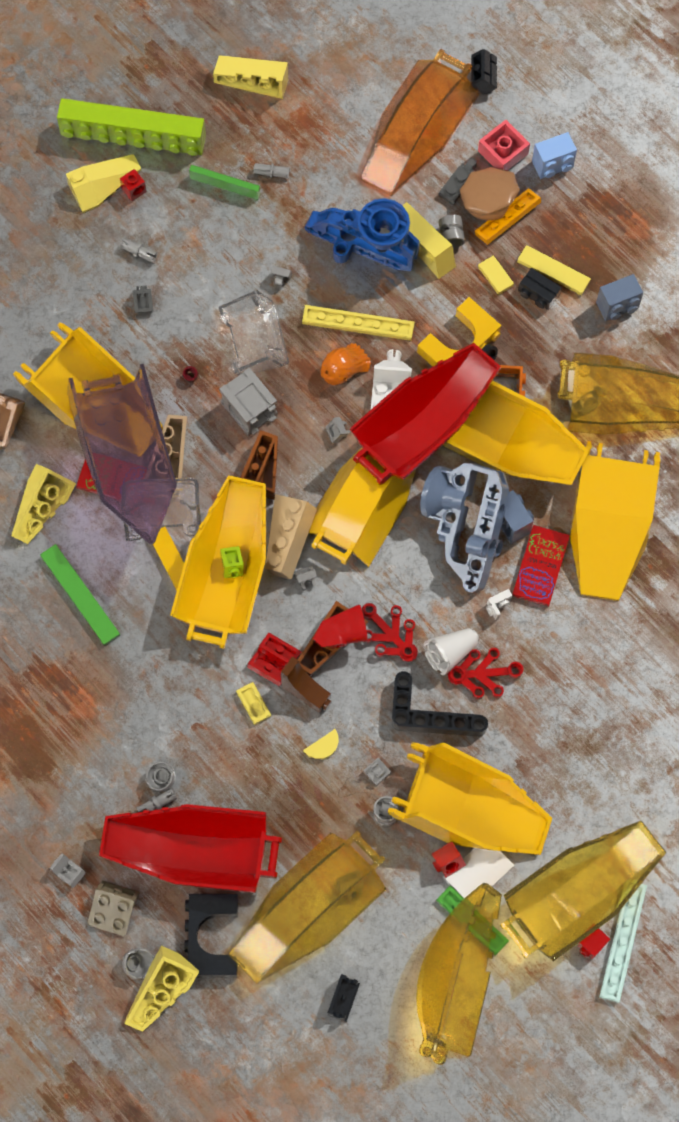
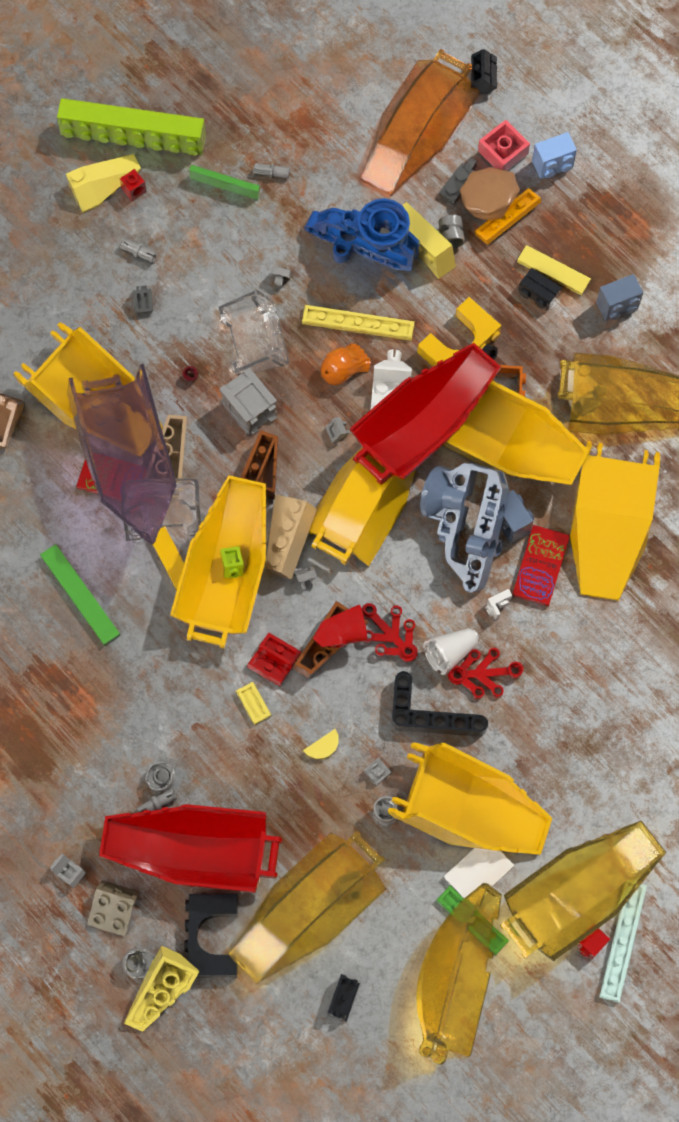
light yellow wedge [11,464,76,544] -> none
light yellow wedge [213,55,288,99] -> none
reddish brown arch [281,656,332,714] -> none
red brick [432,841,466,878] -> none
light yellow tile [478,255,514,295] -> none

